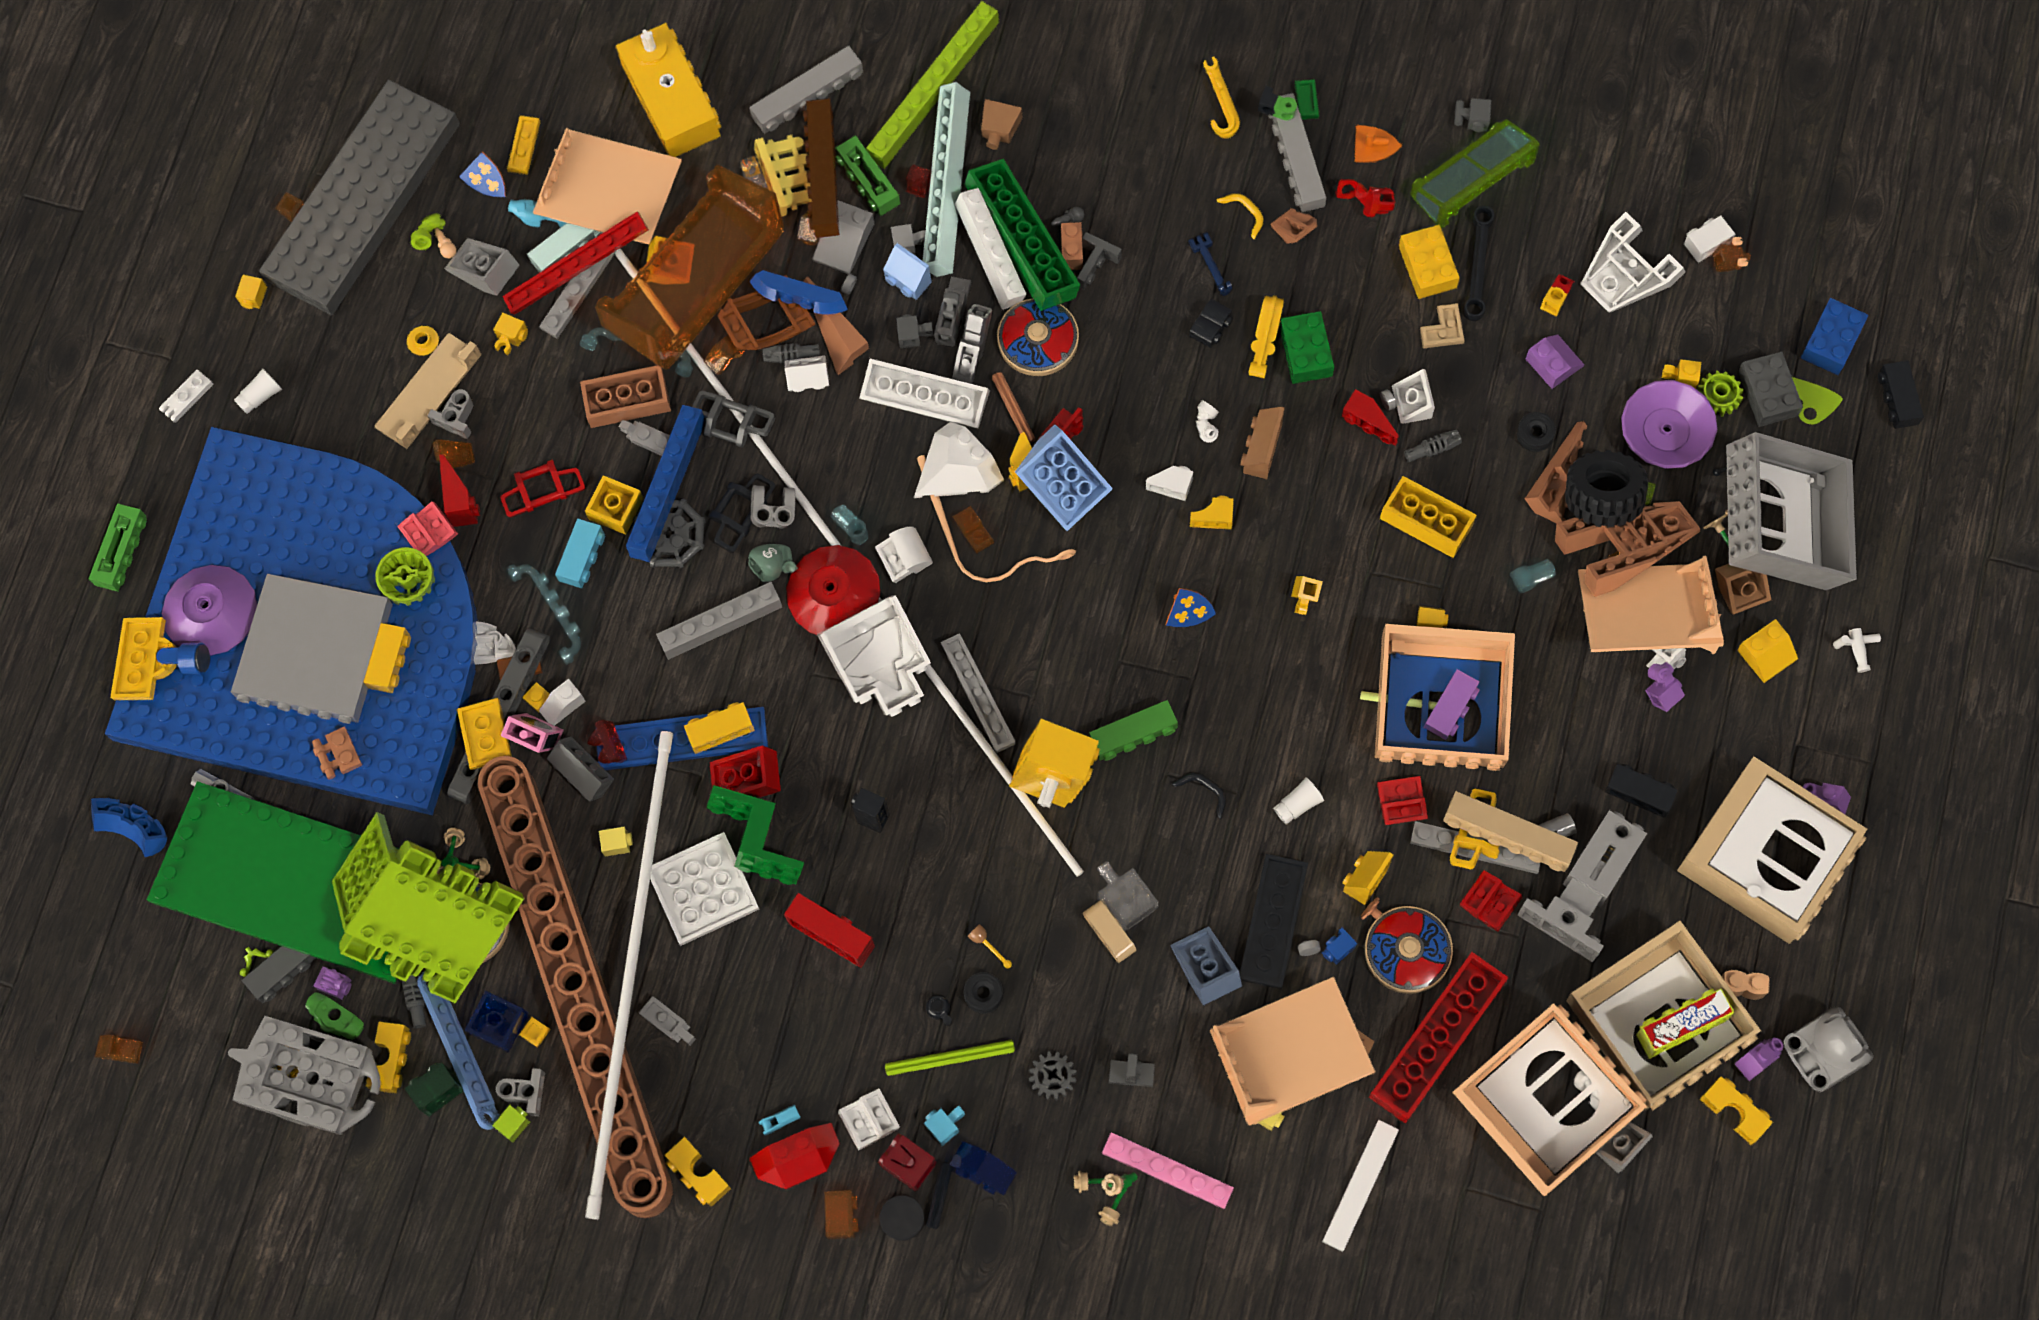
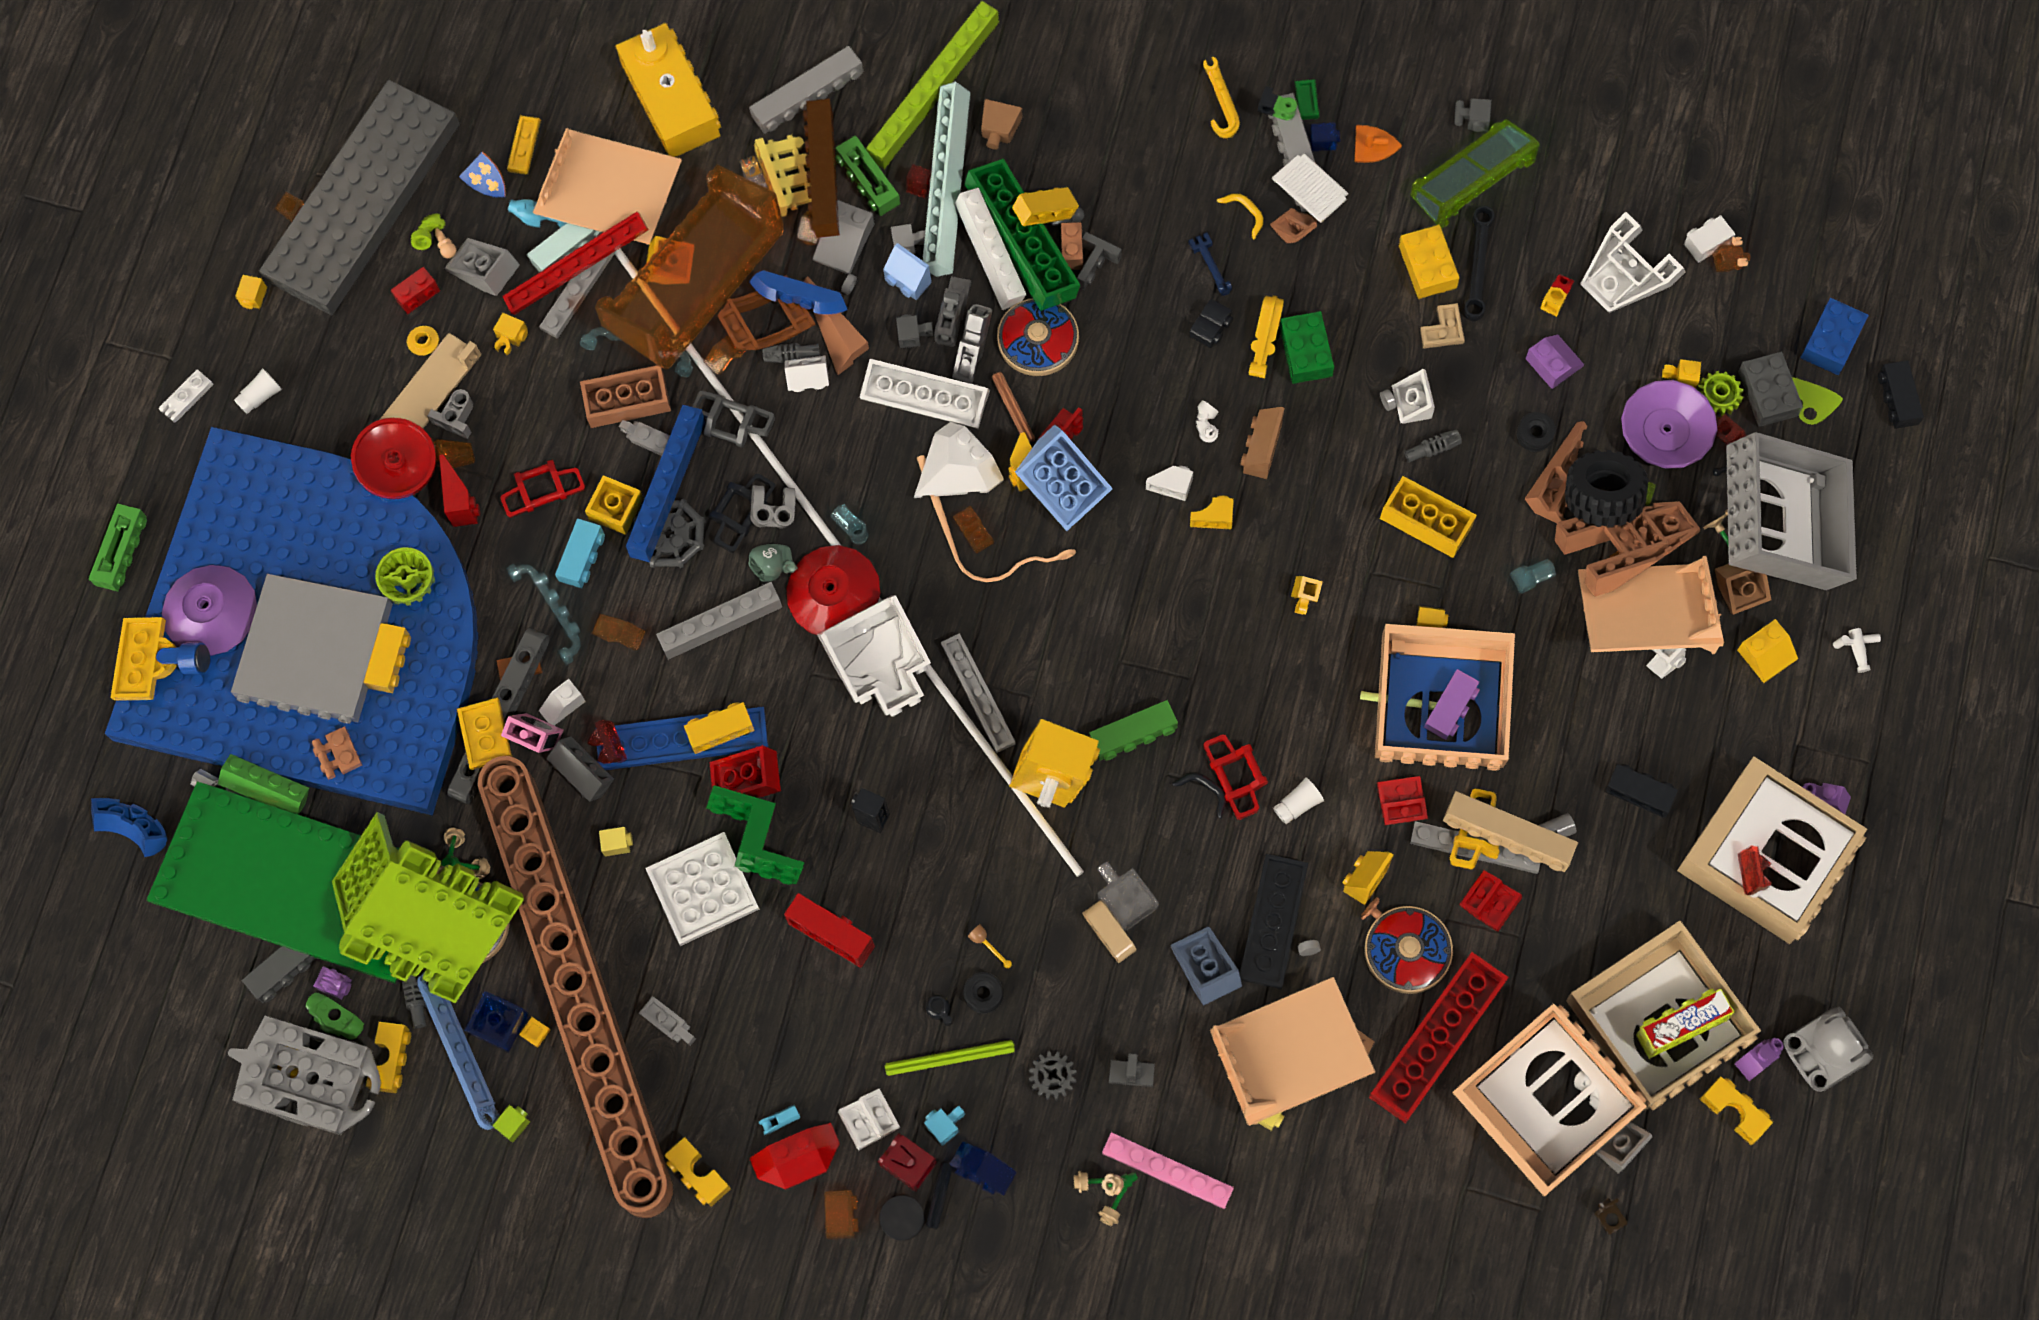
clear orange slope [95,1035,143,1064] -> none
lime piece [240,947,274,977] -> none
coral slope [397,501,458,556] -> none
clear green brick [405,1062,464,1117] -> none
white brick [474,621,516,665] -> none
light grey tile [496,1069,545,1117] -> none
yellow plate [522,682,550,713] -> none
white piece [585,731,673,1219] -> none
white brick [875,527,933,583] -> none
blue shield [1165,588,1216,627] -> none
blue brick [1322,928,1357,965] -> none
white tile [1323,1120,1399,1252] -> none
red piece [1336,179,1395,217] -> none
red slope [1342,389,1399,446] -> none
light grey brick [1518,810,1647,962] -> none
medium lavender brick [1645,662,1685,712] -> none
light nougat brick [1721,970,1769,1000] -> none
none -> bright green brick [218,754,309,815]
none -> red dish [351,418,436,499]
none -> red brick [391,267,440,314]
none -> clear orange slope [592,614,646,650]
none -> yellow brick [1012,187,1079,226]
none -> red bar [1203,735,1268,820]
none -> white window [1272,154,1348,223]
none -> clear blue brick [1310,123,1340,151]
none -> dark brown bracket [1594,1198,1627,1235]
none -> clear red brick [1716,414,1746,445]
none -> clear red tile [1737,846,1772,896]

